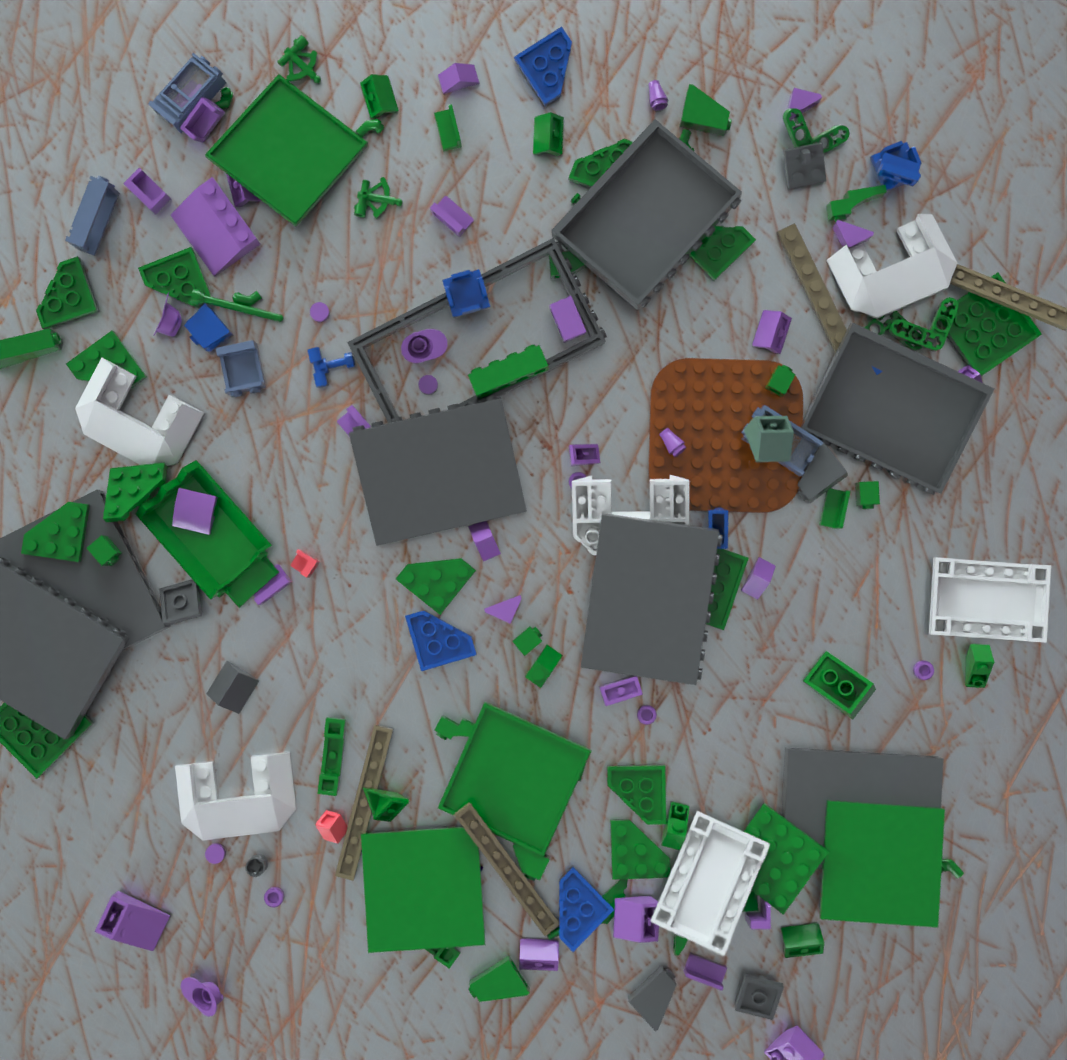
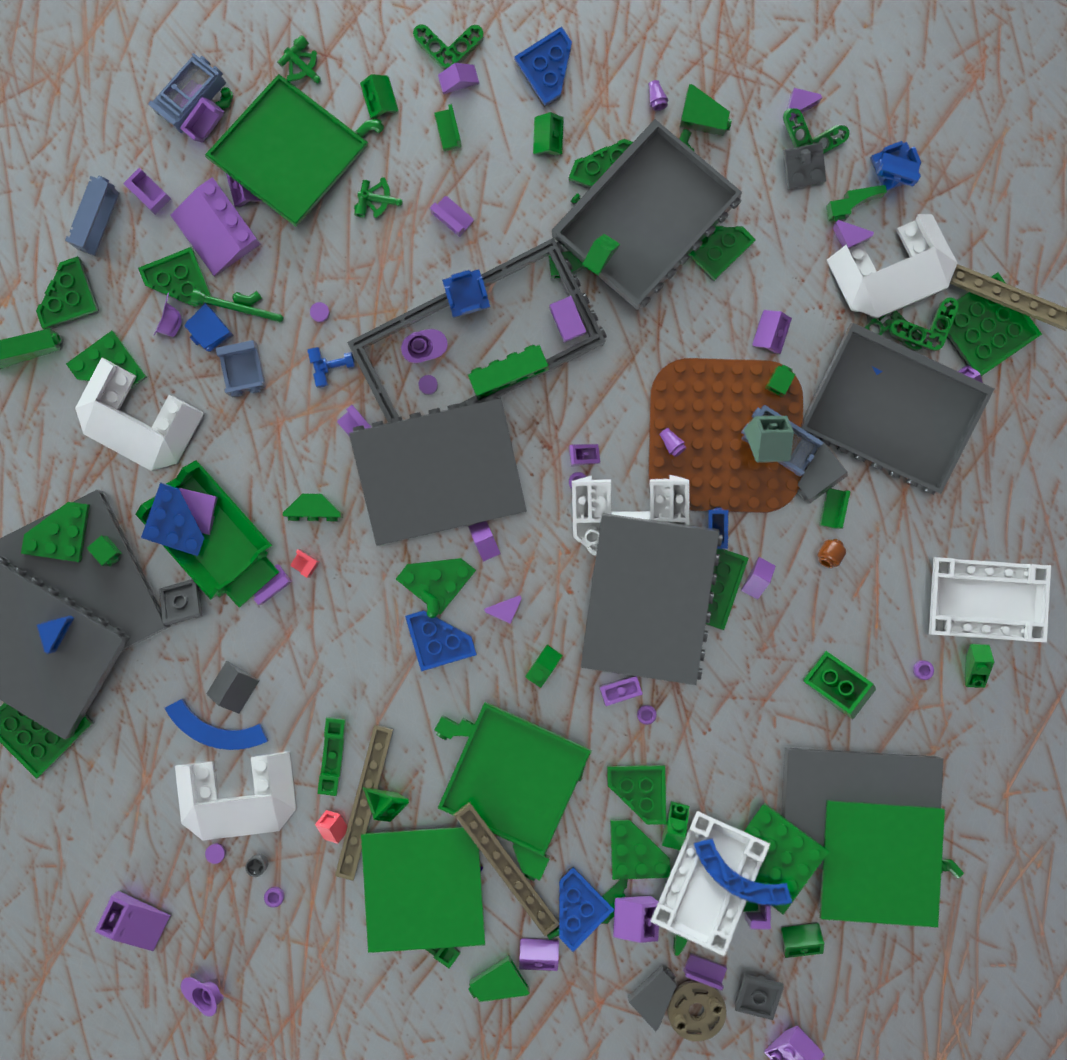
green plate [103,463,167,522] -> none
green brick [512,626,543,656] -> none
dark tan plate [777,223,847,353] -> none
green brick [855,481,880,509] -> none
none -> blue slope [37,616,74,654]
none -> blue plate [141,482,204,556]
none -> blue tile [165,699,269,750]
none -> green slope [283,493,343,522]
none -> green beam [413,24,484,70]
none -> green arm [419,590,440,618]
none -> green slope [582,234,620,276]
none -> dark tan piece [667,980,726,1042]
none -> blue tile [693,838,792,905]
none -> dark orange head [817,539,846,568]

